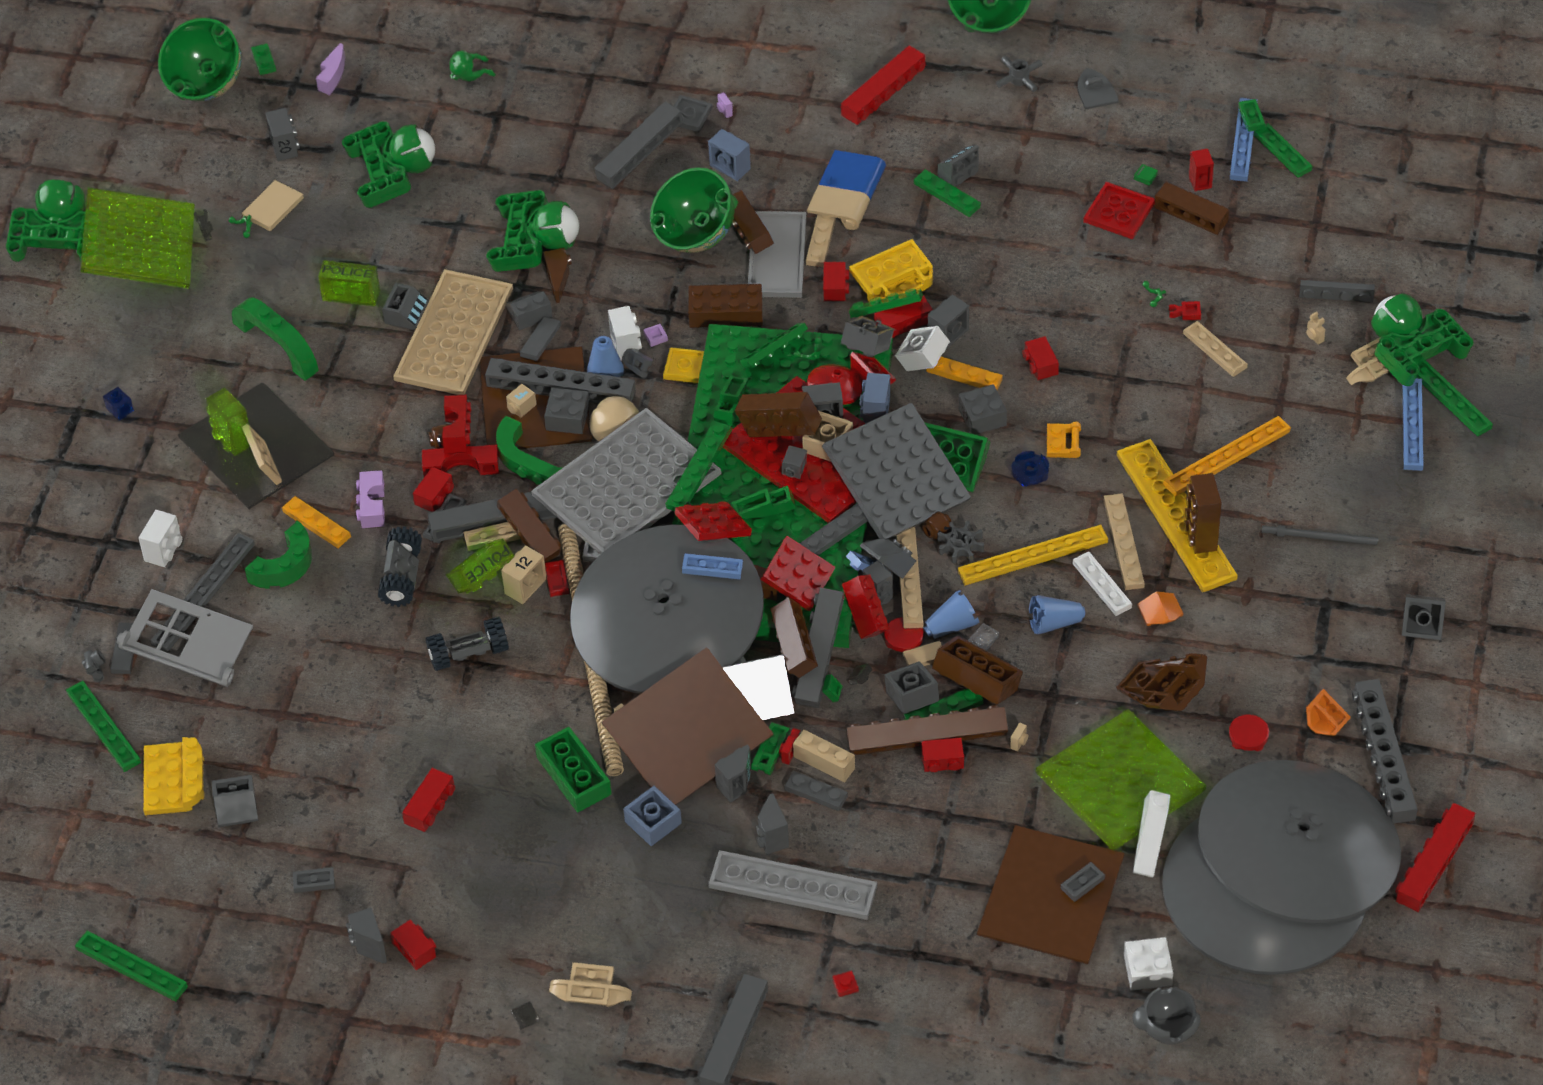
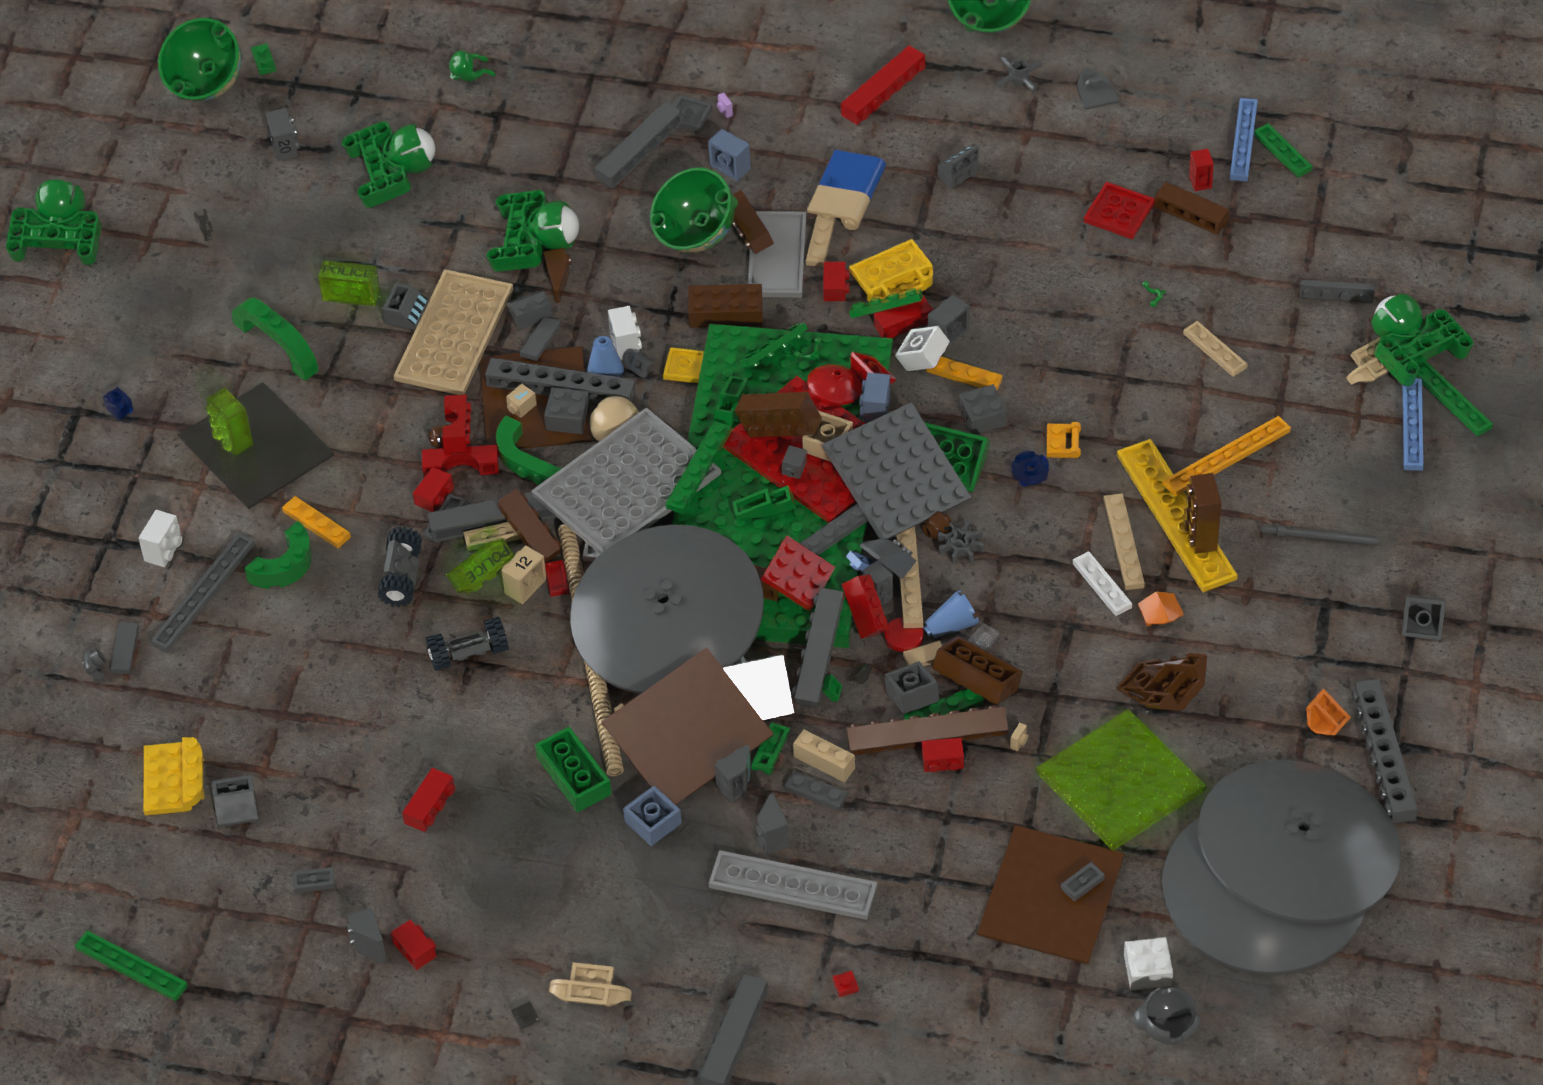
green plate [66,680,141,772] -> none
clear neon green plate [80,187,195,288] -> none
light grey door [117,589,253,687] -> none
green piece [229,215,252,238] -> none
tan tile [242,180,304,232] -> none
tan tile [242,424,282,485] -> none
lavender slope [316,43,345,95] -> none
lavender arch [356,471,385,528] -> none
lavender plate [643,324,668,347] -> none
red plate [675,501,752,541] -> none
medium blue plate [682,553,743,580] -> none
brick [770,597,818,678] -> none
red plate [779,728,801,765] -> none
dark grey brick [802,382,843,419] -> none
dark grey brick [841,316,894,357] -> none
green plate [914,169,981,217] -> none
yellow tile [958,525,1108,586] -> none
red brick [1022,336,1059,380] -> none
medium blue cone [1029,595,1085,634] -> none
white slope [1133,790,1171,878] -> none
green tile [1134,164,1158,186] -> none
red plate [1169,301,1201,320] -> none
red tile [1229,714,1269,751] -> none
green plate [1238,99,1265,132] -> none
tan plate [1307,312,1325,345] -> none
red brick [1395,803,1476,912] -> none

